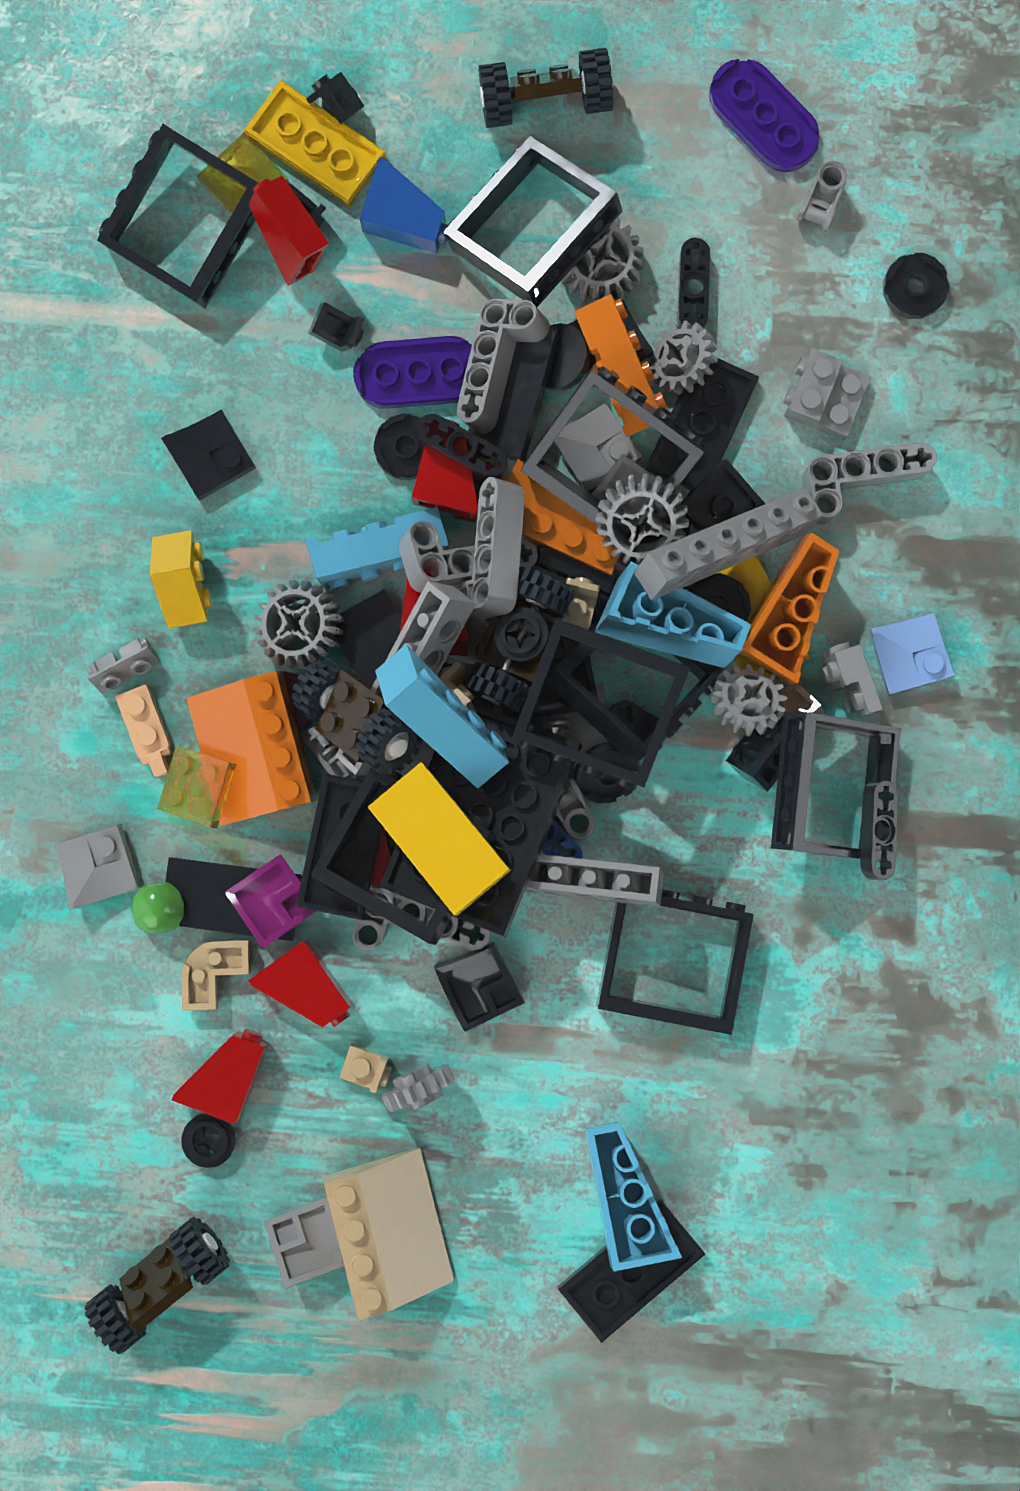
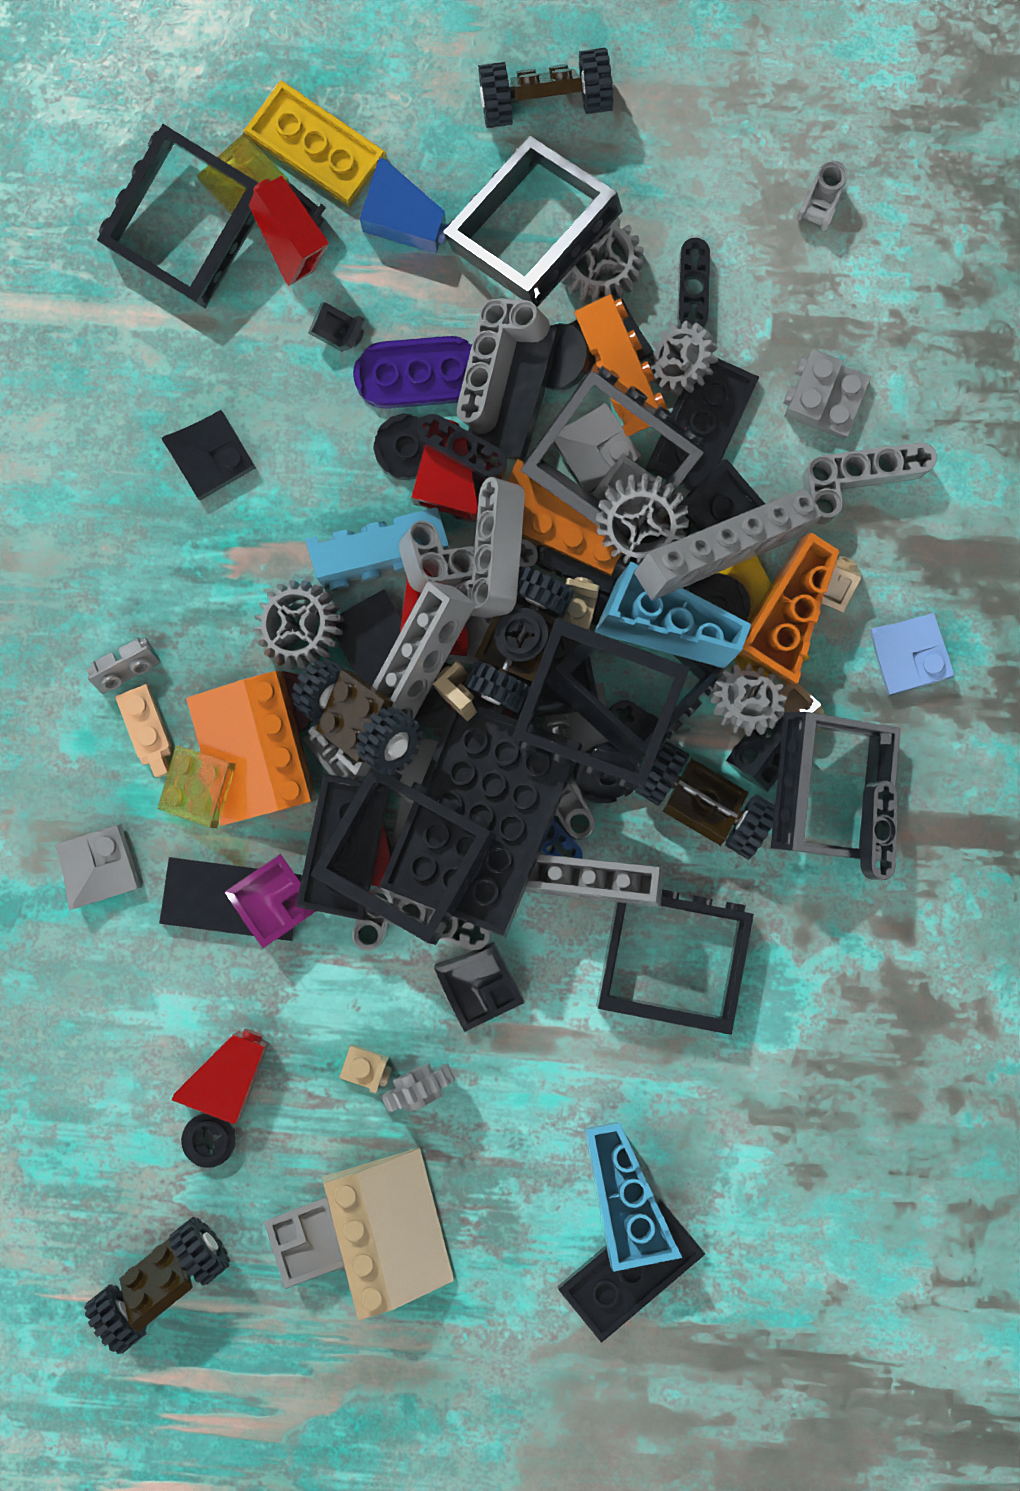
bright green hair [131,882,184,934] -> none
yellow brick [149,530,213,629] -> none
tan plate [181,940,251,1011] -> none
red slope [248,939,353,1028] -> none
black bracket [306,72,365,125] -> none
yellow tile [368,762,511,916] -> none
medium azure wedge [375,644,509,788] -> none
dark purple tile [709,59,819,172] -> none
light grey plate [820,642,882,719] -> none
black tile [883,253,949,319] -> none
none -> plate [635,740,775,860]
none -> tan bracket [822,556,862,613]

